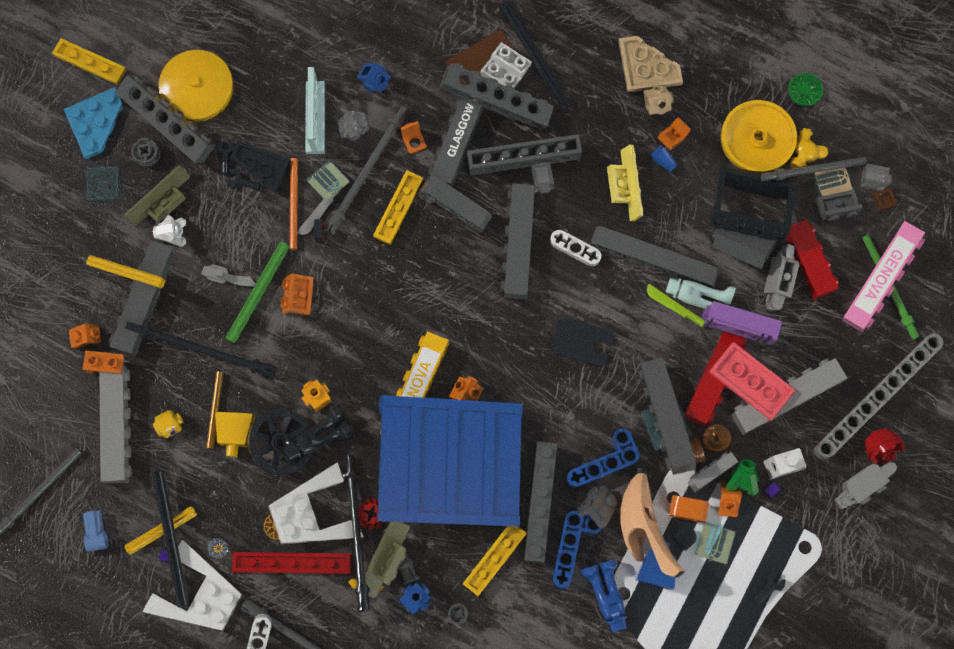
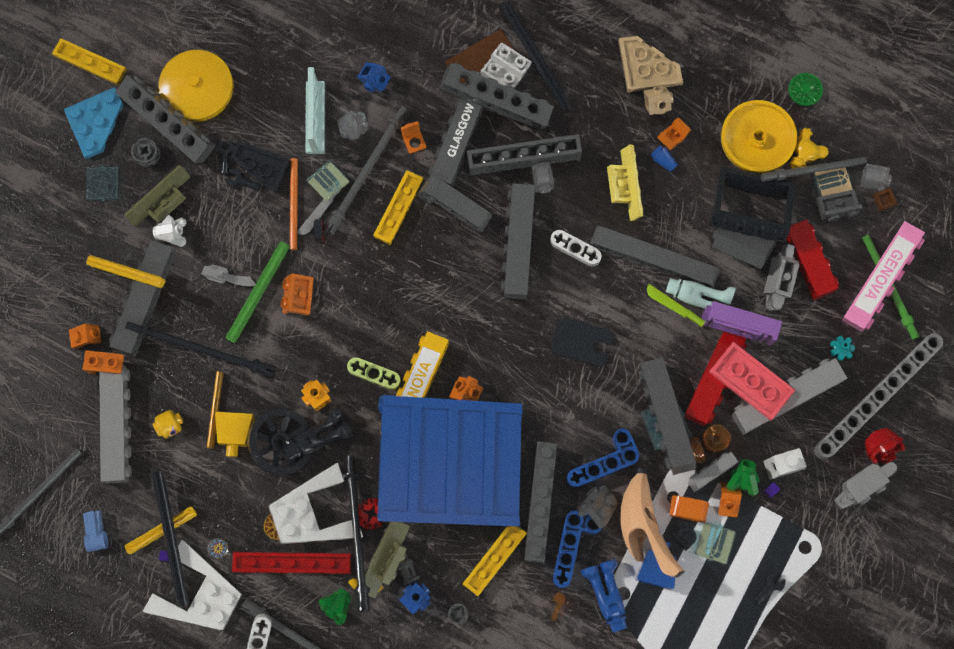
none -> green rock [319,588,352,625]
none -> yellowish green beam [347,358,401,390]
none -> clear orange hand [551,592,566,621]
none -> teal plant [830,336,855,361]

